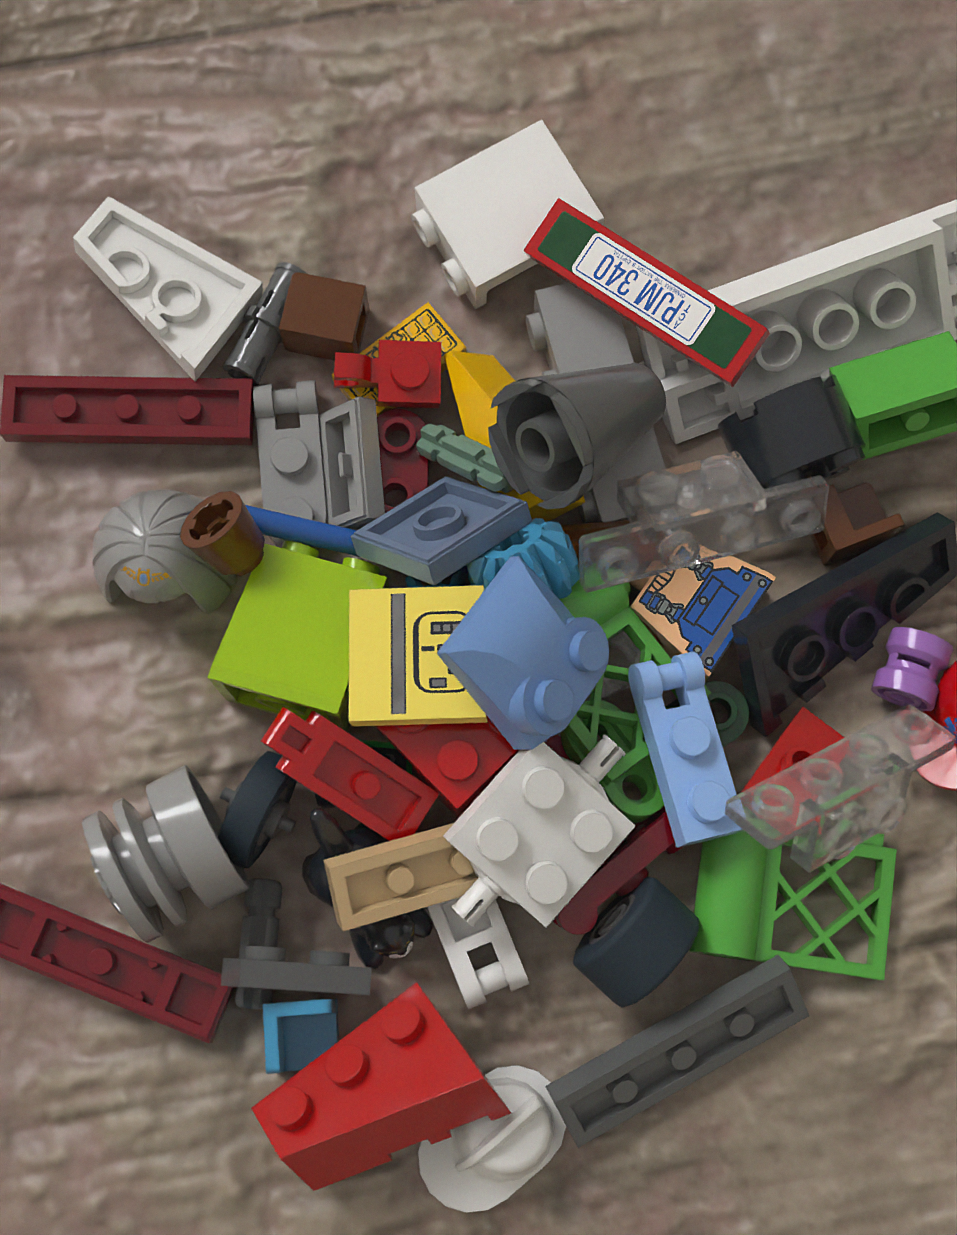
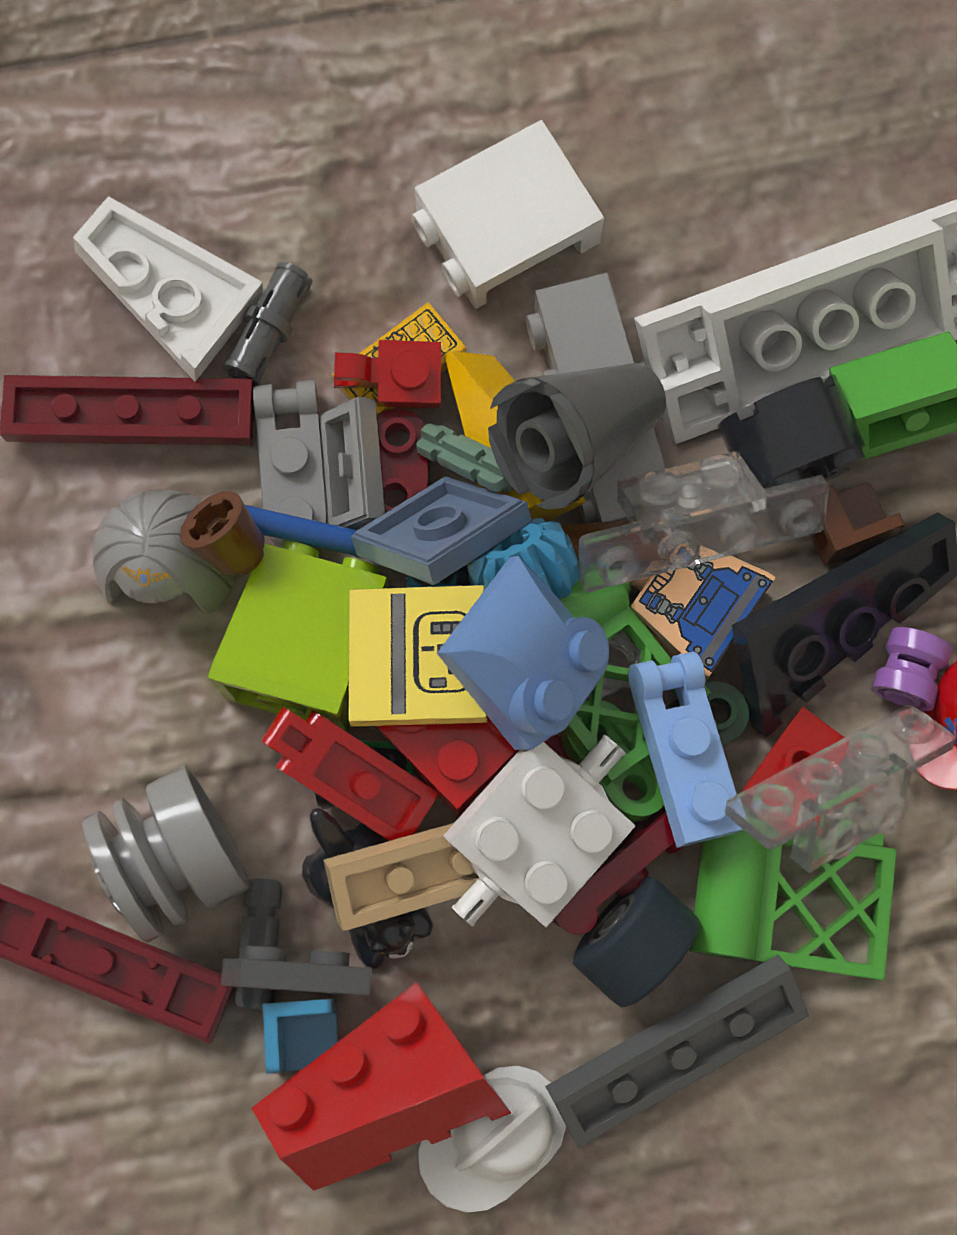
black wheel [218,751,297,869] -> none
reddish brown panel [279,272,369,361] -> none
white plate [427,897,529,1010] -> none
tile [523,198,770,387] -> none

